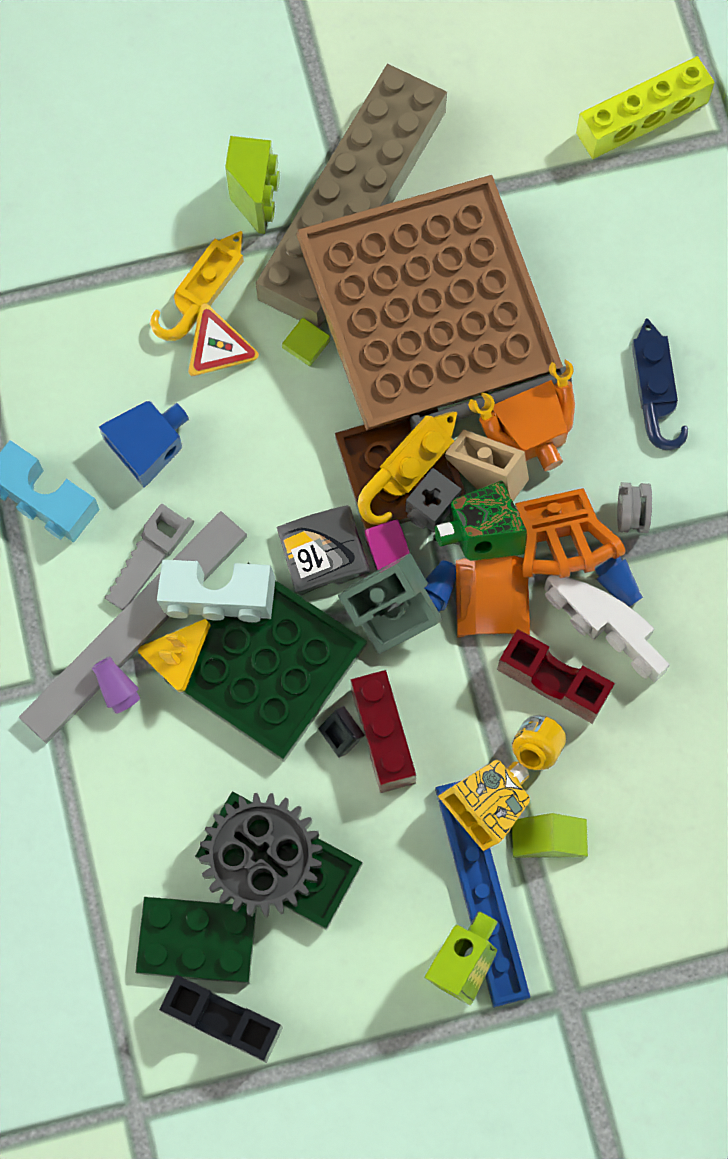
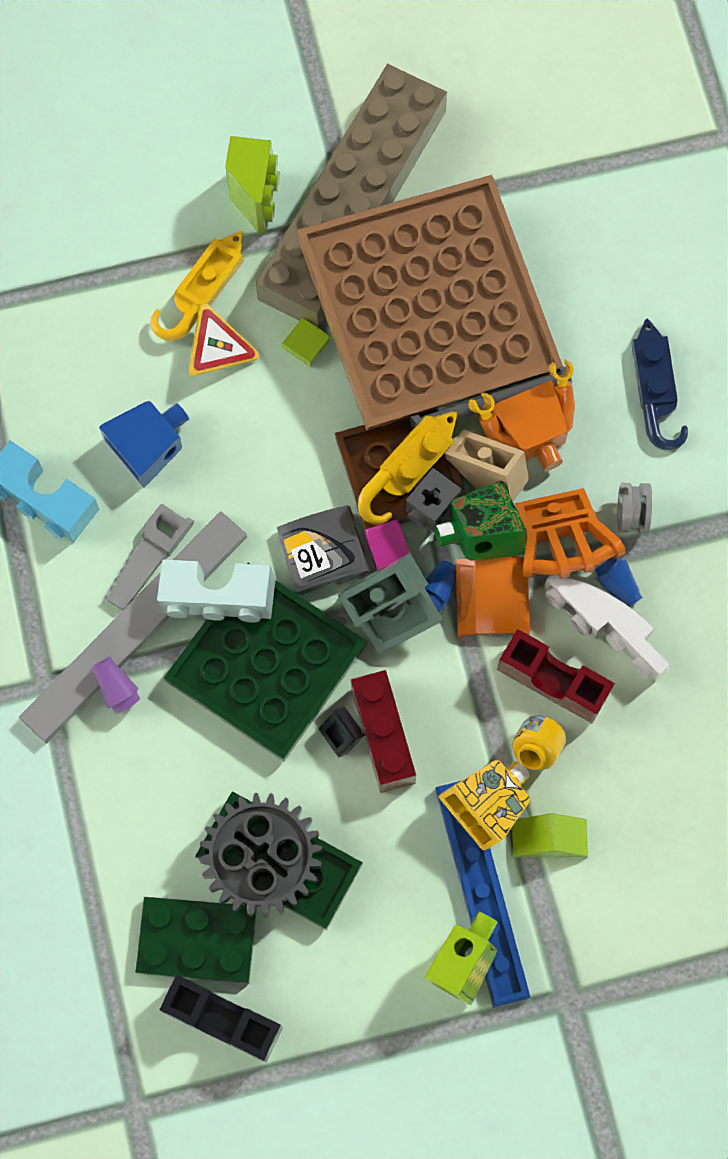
yellow piece [138,619,210,692] -> none
neon yellow brick [576,56,715,160] -> none

